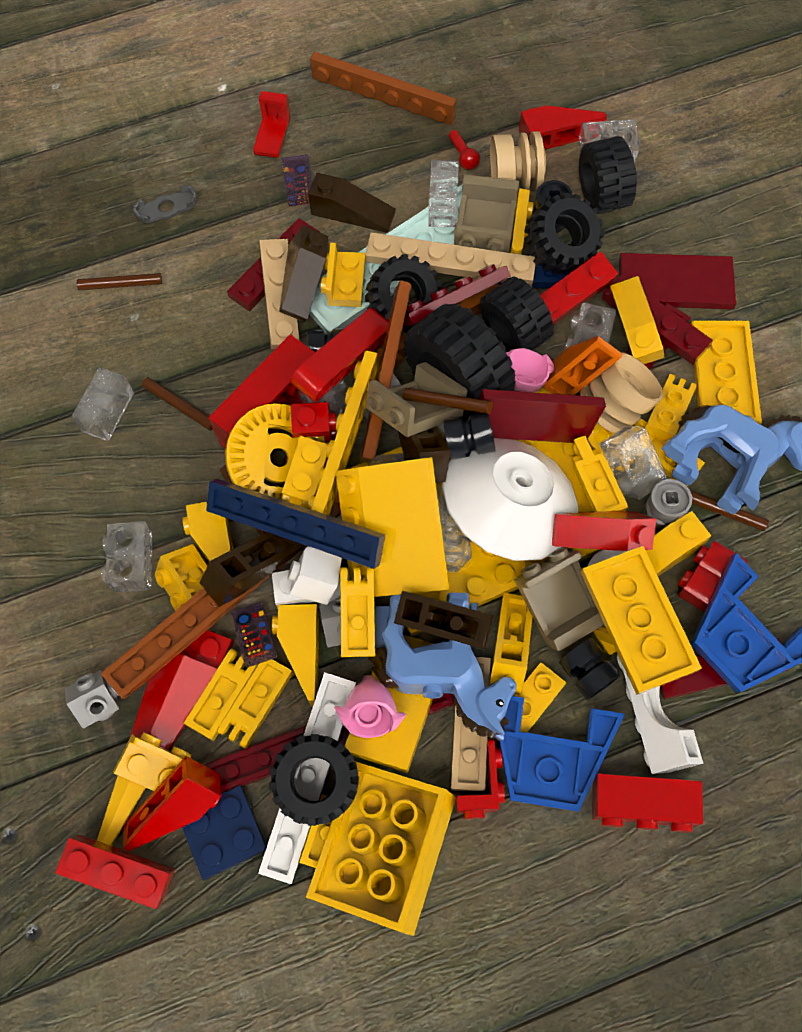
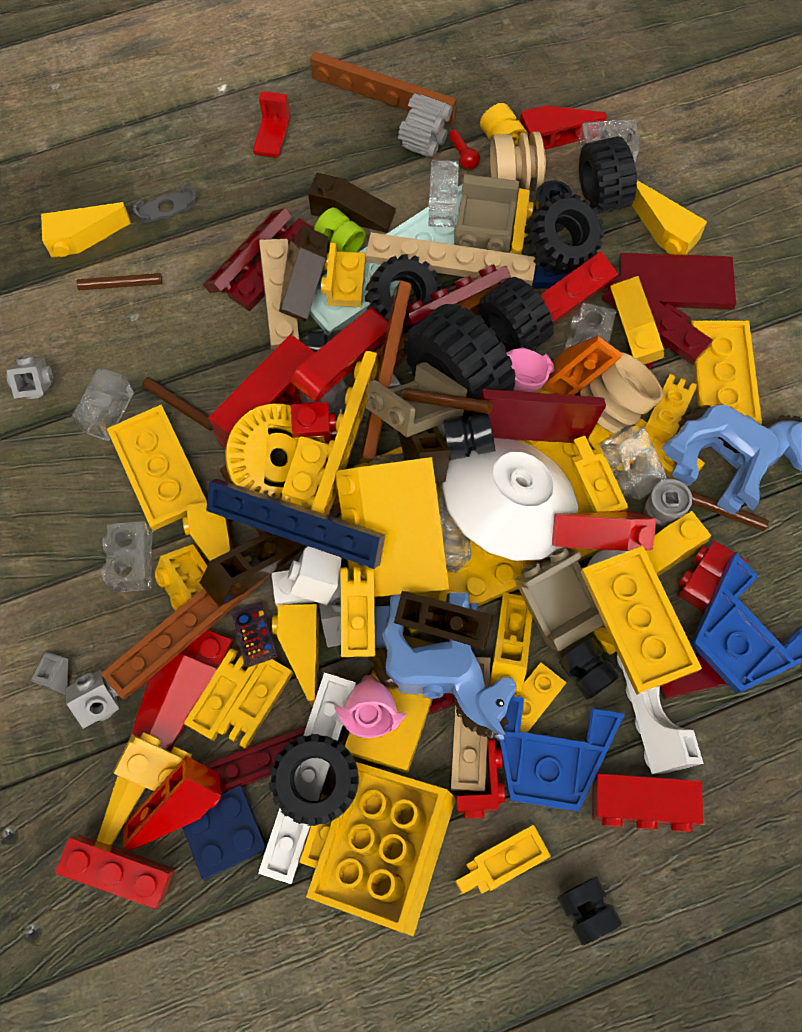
tile [282,154,312,206] -> none
none -> light grey brick [6,355,53,399]
none -> light grey slope [31,652,68,695]
none -> yellow slope [41,202,131,257]
none -> yellow plate [107,404,207,531]
none -> dark red plate [203,208,292,293]
none -> lime wheel [314,208,366,253]
none -> light grey brick [398,93,453,158]
none -> yellow hinge [455,825,551,895]
none -> yellow wheel [480,103,528,146]
none -> black wheel [557,876,623,946]
none -> yellow slope [632,180,707,255]

